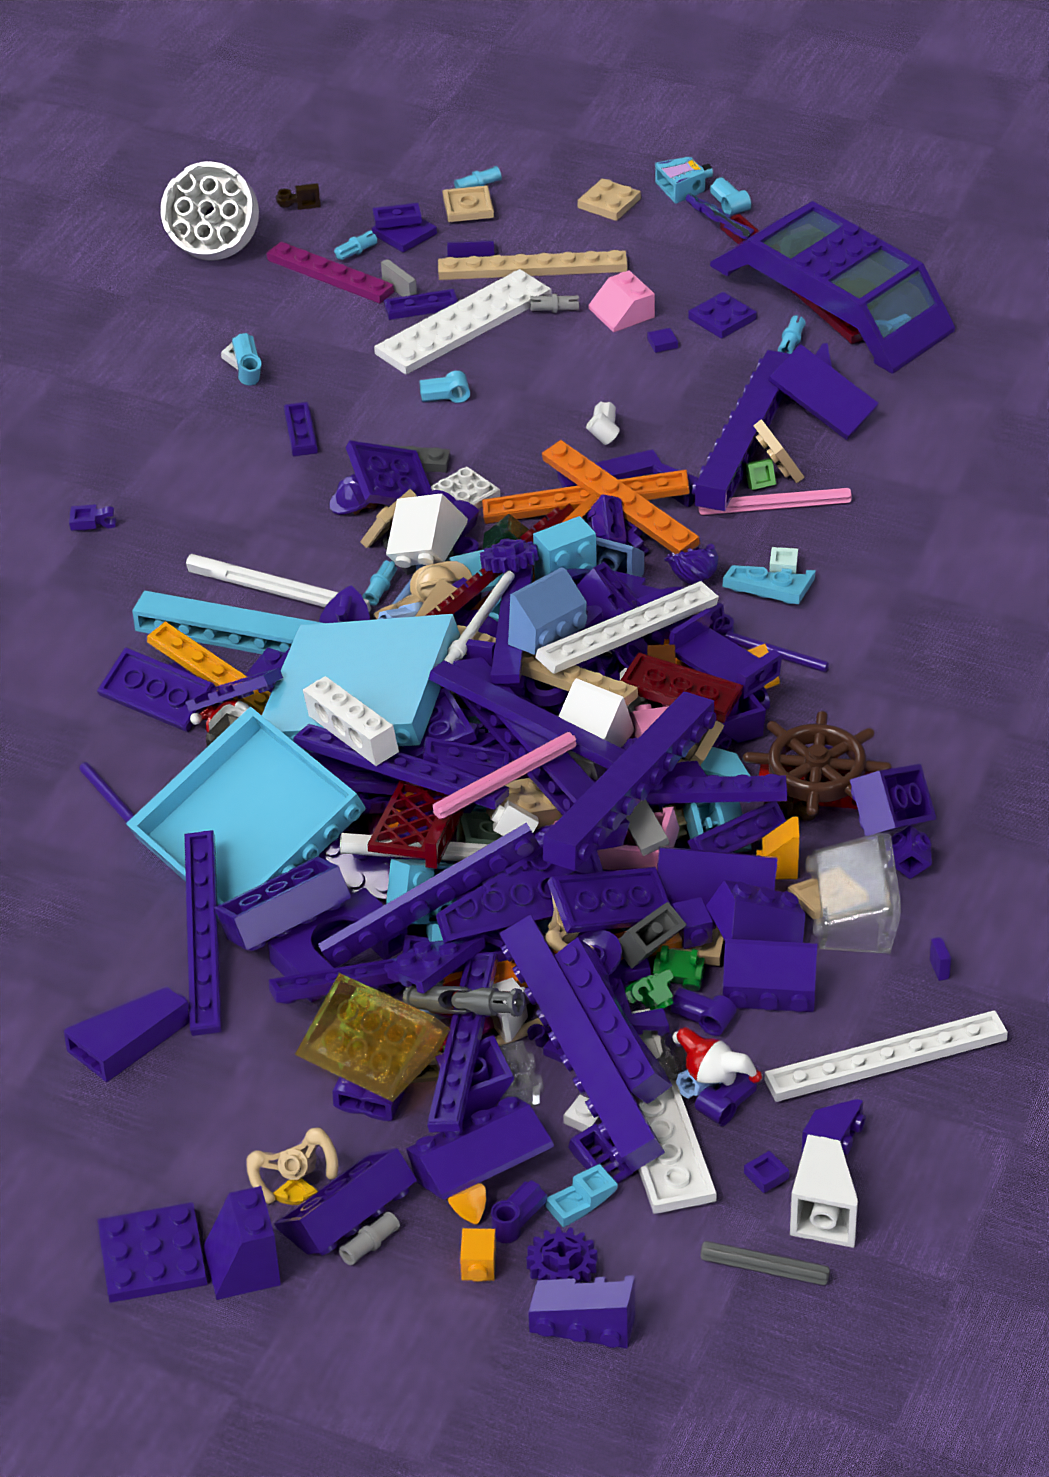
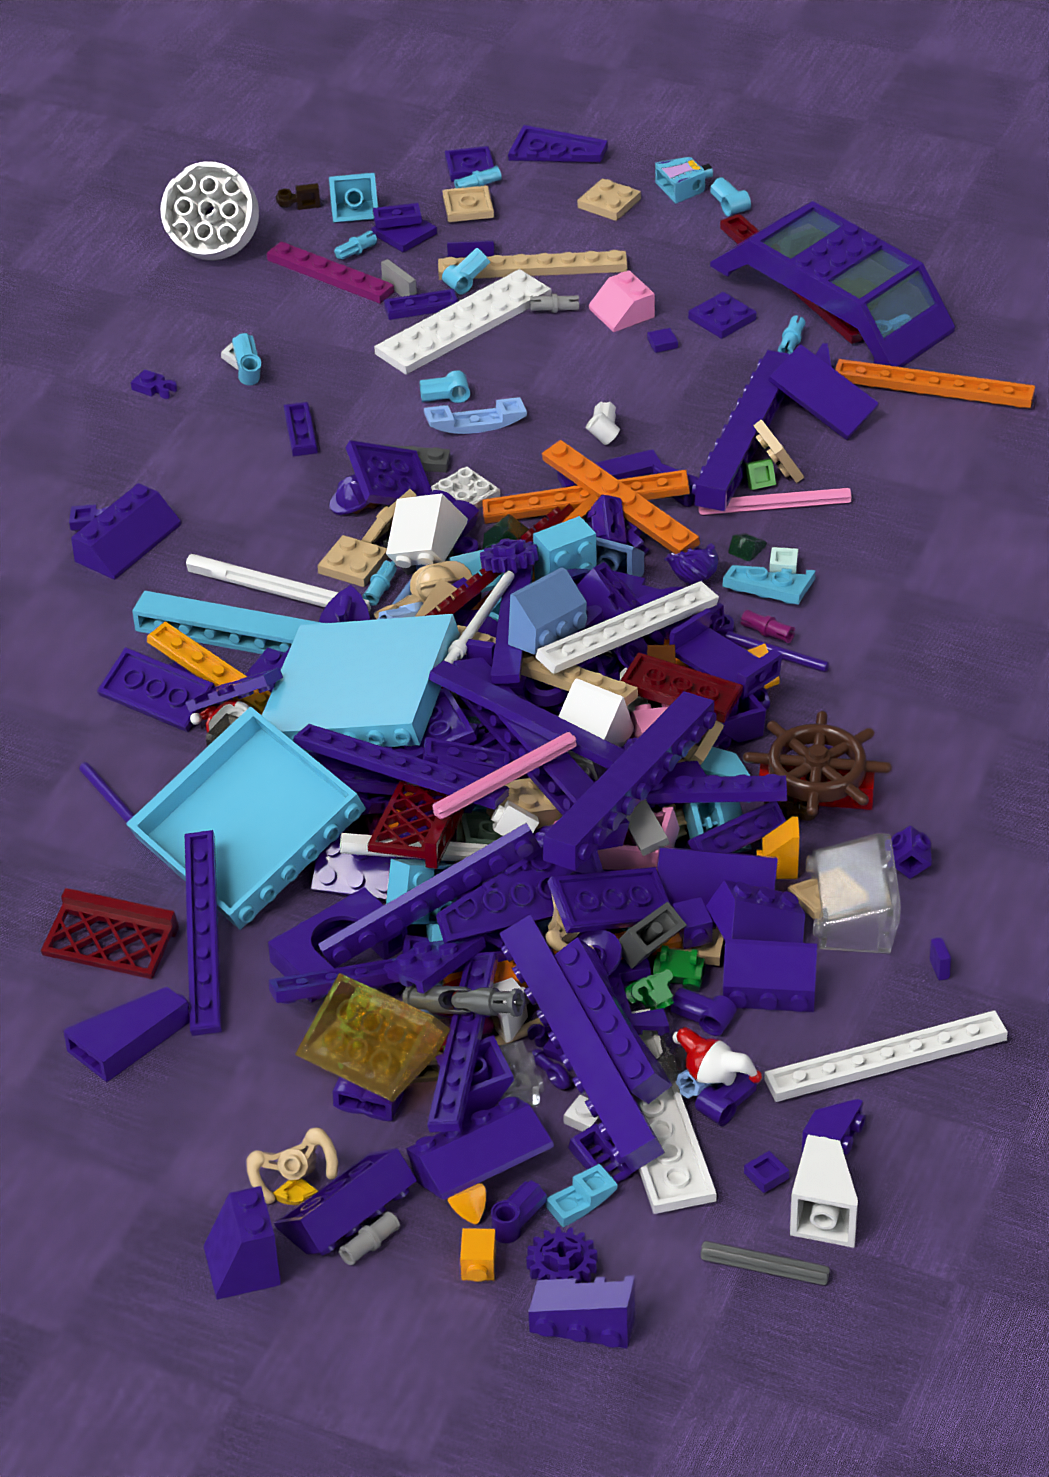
dark purple plate [97,1202,207,1303] -> none
dark purple brick [214,856,351,951] -> none
white brick [303,676,399,766] -> none
dark purple sword [686,194,754,239] -> none
dark purple brick [850,763,937,836] -> none
none -> dark red fence [41,888,179,979]
none -> dark purple slope [71,483,181,580]
none -> dark purple plate [131,369,177,399]
none -> tan plate [317,535,389,587]
none -> medium azure slope [329,173,378,223]
none -> light blue slope [424,397,527,434]
none -> medium azure piece [442,248,490,294]
none -> dark purple tile [444,146,494,182]
none -> dark purple wing [508,125,608,162]
none -> dark purple piece [530,1049,571,1090]
none -> clear green slope [728,533,767,561]
none -> magenta pin [741,609,795,643]
none -> orange plate [835,359,1035,408]

